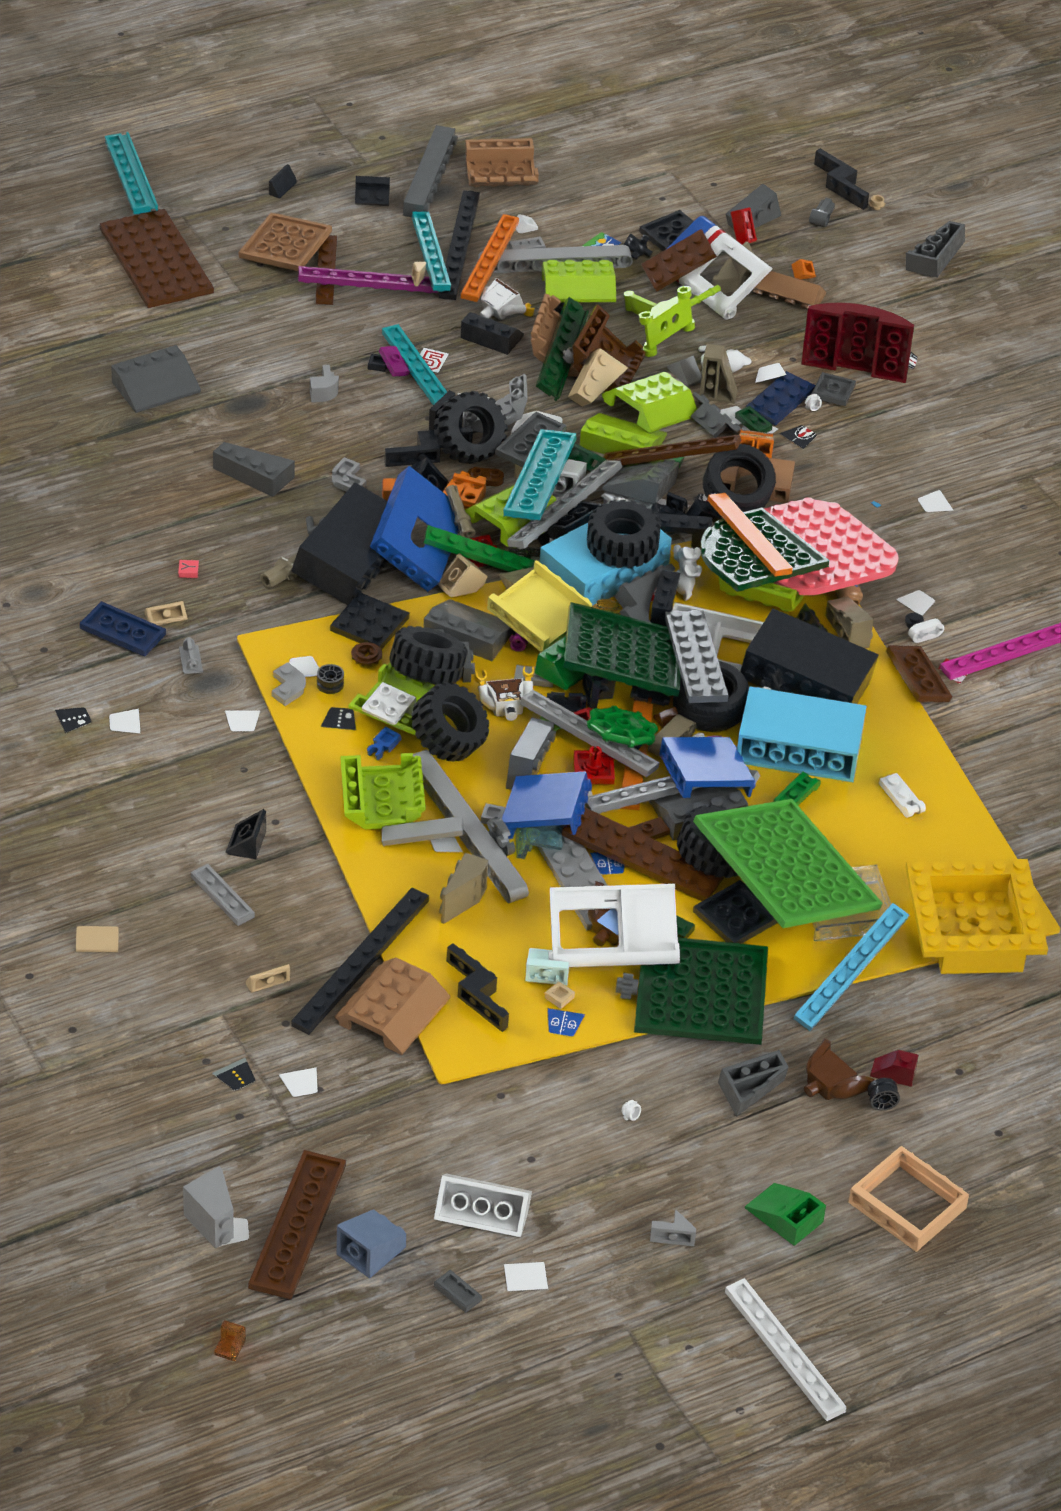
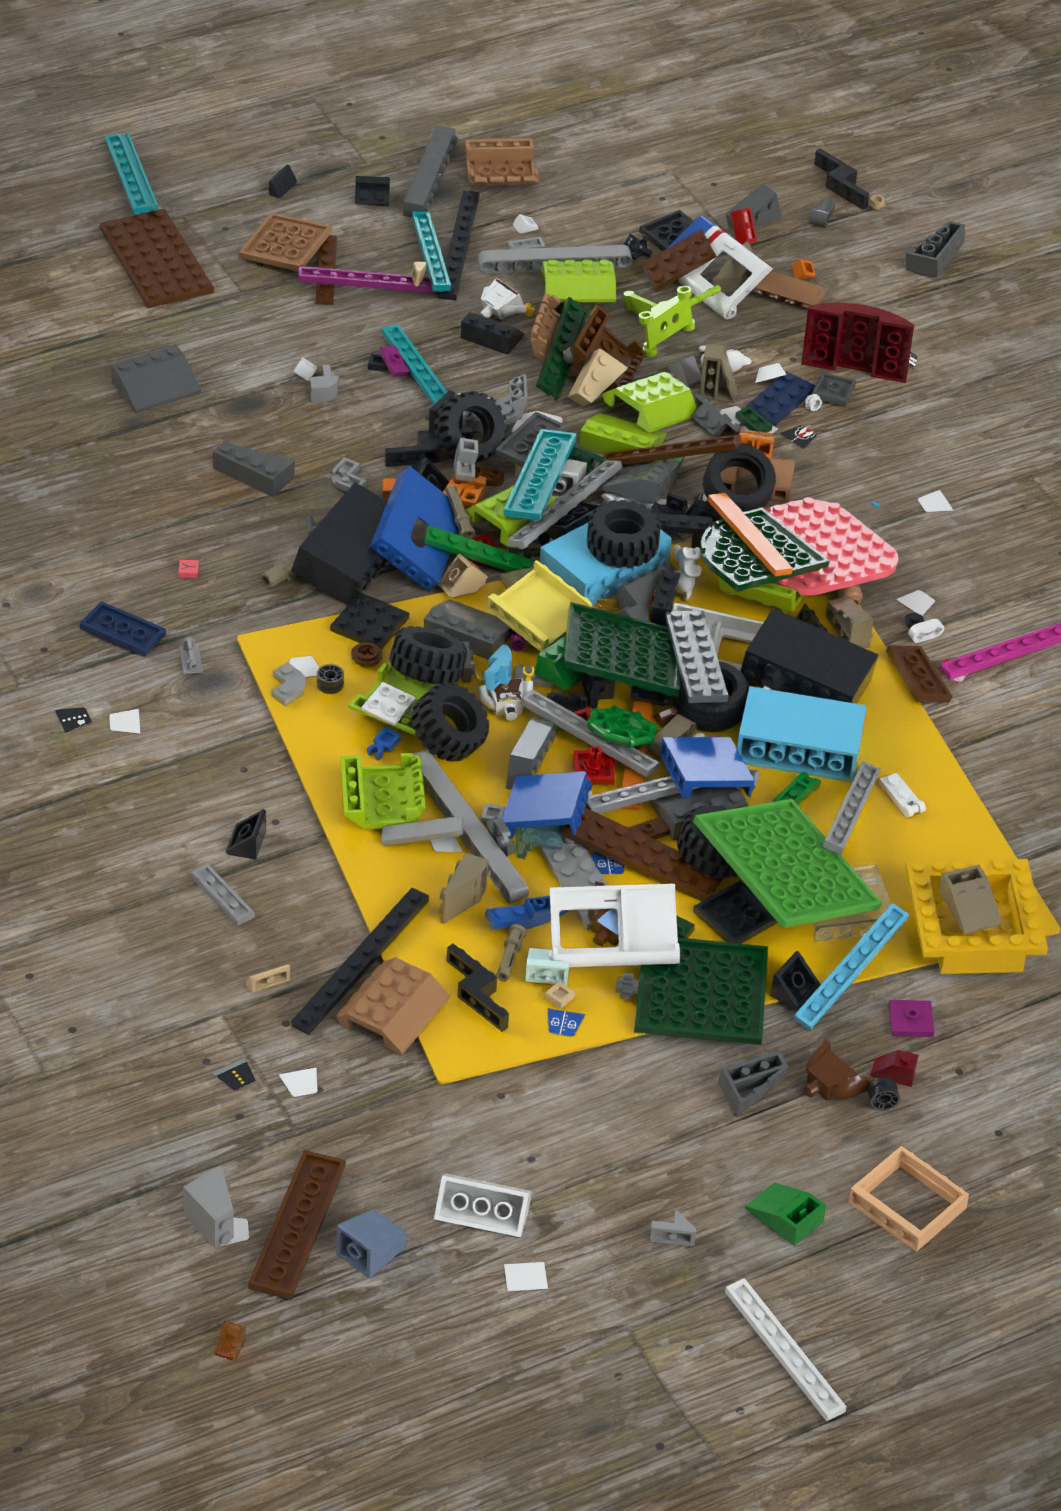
tan slope [76,926,119,952] -> none
tan slope [145,601,188,625] -> none
white sticker [225,711,260,731] -> none
black sticker [321,707,356,730] -> none
white sticker [420,348,448,373] -> none
dark grey plate [434,1270,482,1313] -> none
orange tile [460,214,519,302] -> none
sticker [582,232,621,246] -> none
white plate [622,1100,641,1121] -> none
none -> white slope [294,358,317,381]
none -> light grey brick [454,438,478,482]
none -> medium azure slope [483,645,512,690]
none -> blue slope [485,896,569,930]
none -> dark tan pin [496,924,527,981]
none -> black slope [771,951,820,1010]
none -> light grey plate [822,761,881,855]
none -> magenta plate [888,1000,935,1037]
none -> dark tan slope [939,865,1002,934]

